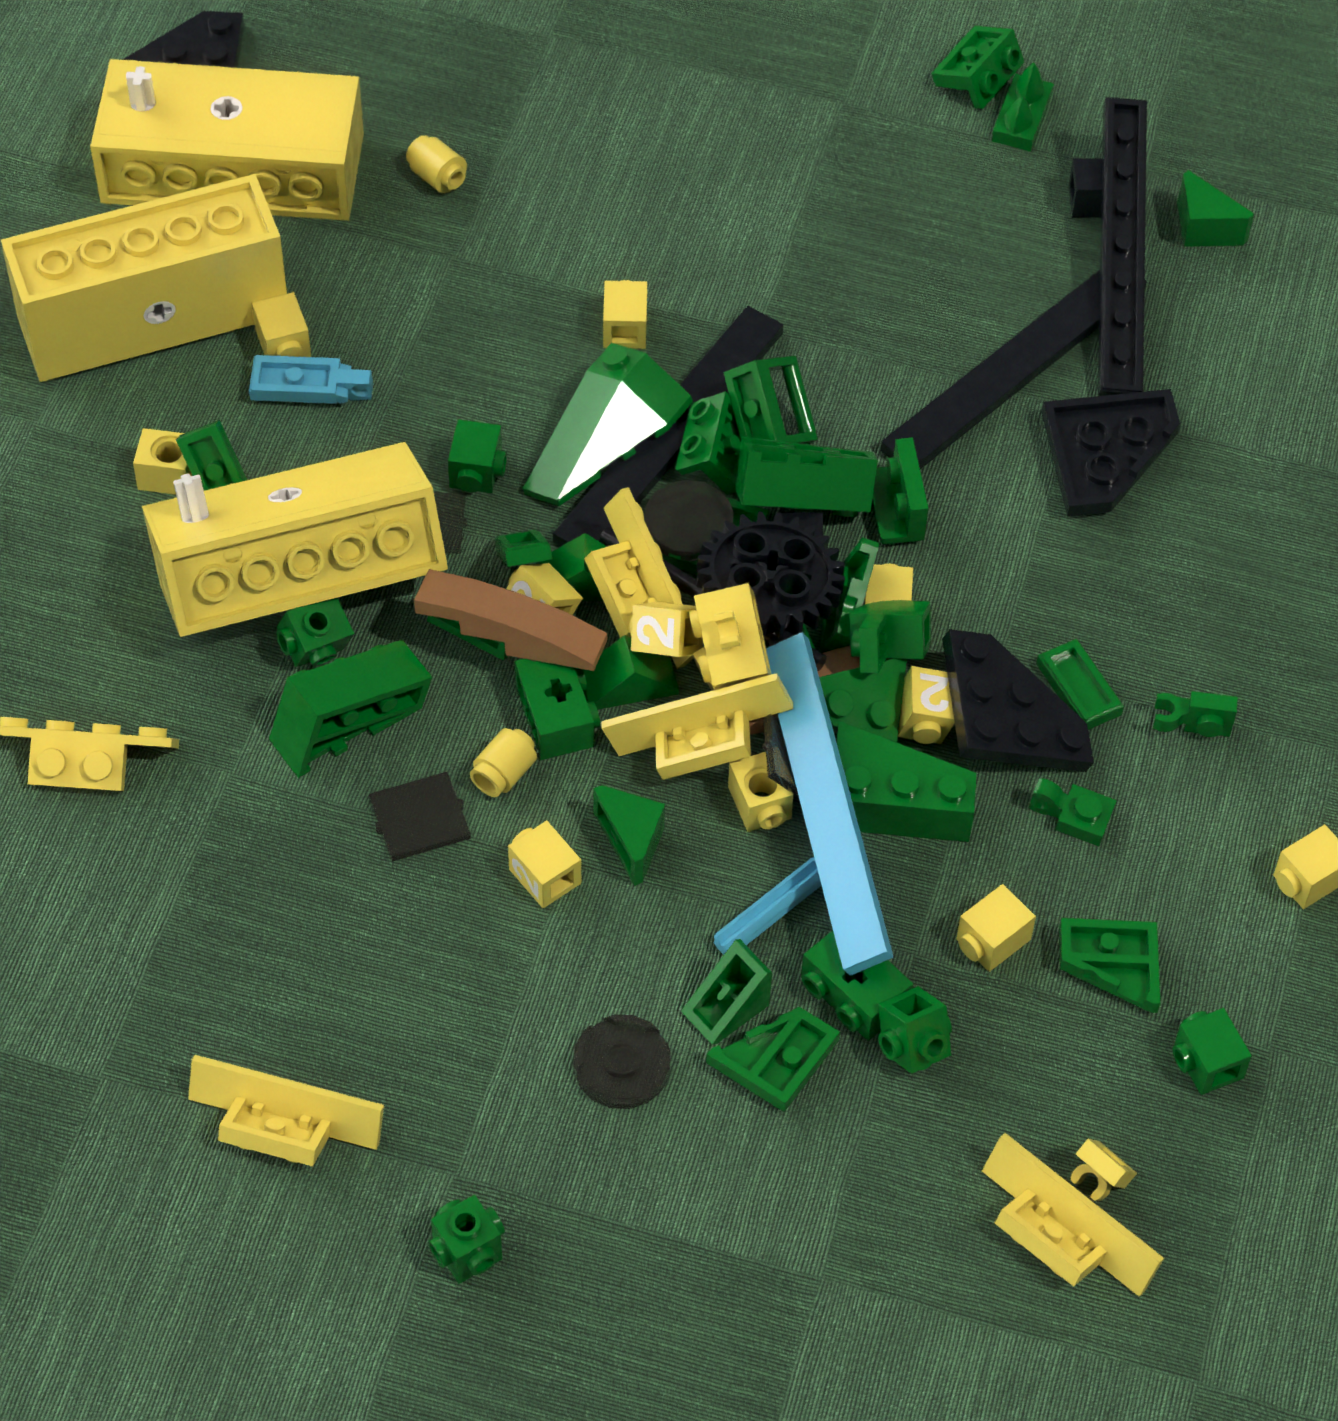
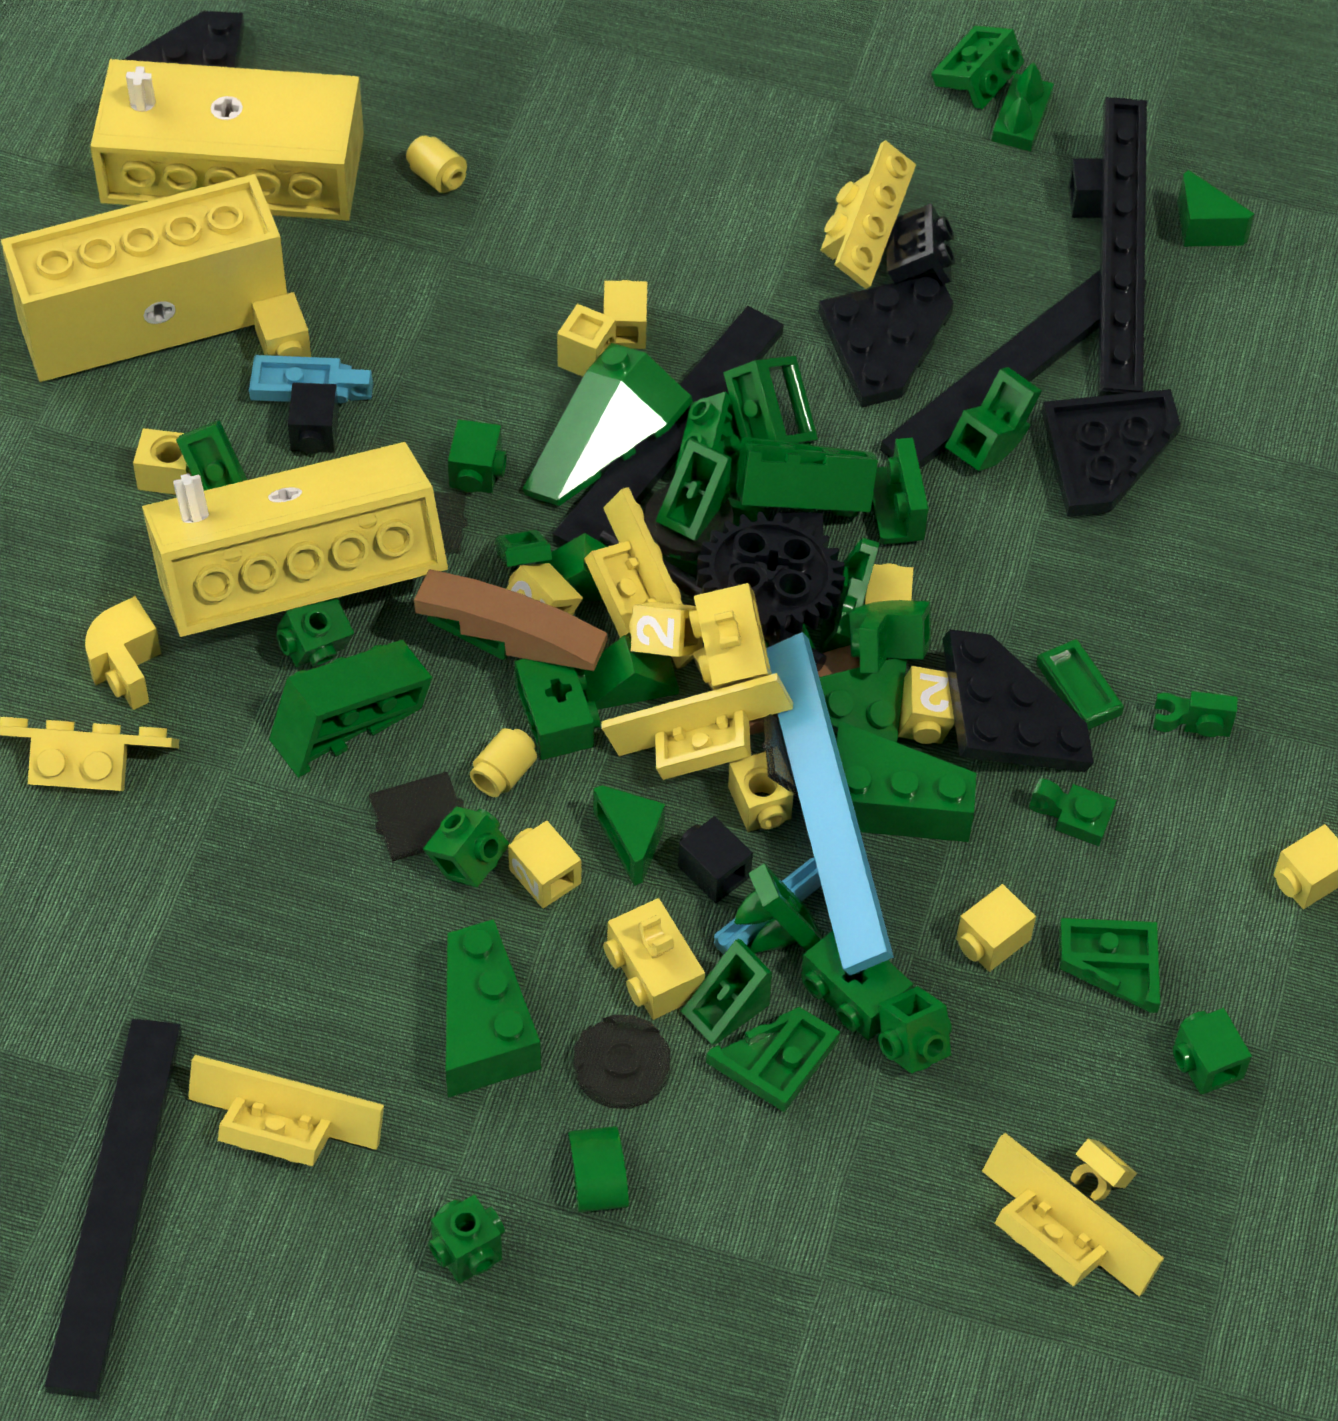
none -> black tile [45,1018,182,1399]
none -> light yellow brick [85,596,161,710]
none -> black brick [288,383,339,454]
none -> green brick [423,806,510,888]
none -> green wedge [446,919,541,1098]
none -> light yellow brick [557,304,616,377]
none -> green panel [568,1126,629,1213]
none -> light yellow brick [603,898,705,1020]
none -> green slope [656,439,731,540]
none -> black brick [678,816,753,903]
none -> green tile [734,863,823,953]
none -> black plate [818,273,953,408]
none -> light yellow bracket [821,140,916,289]
none -> black bracket [887,203,955,285]
none -> green brick [945,367,1042,471]

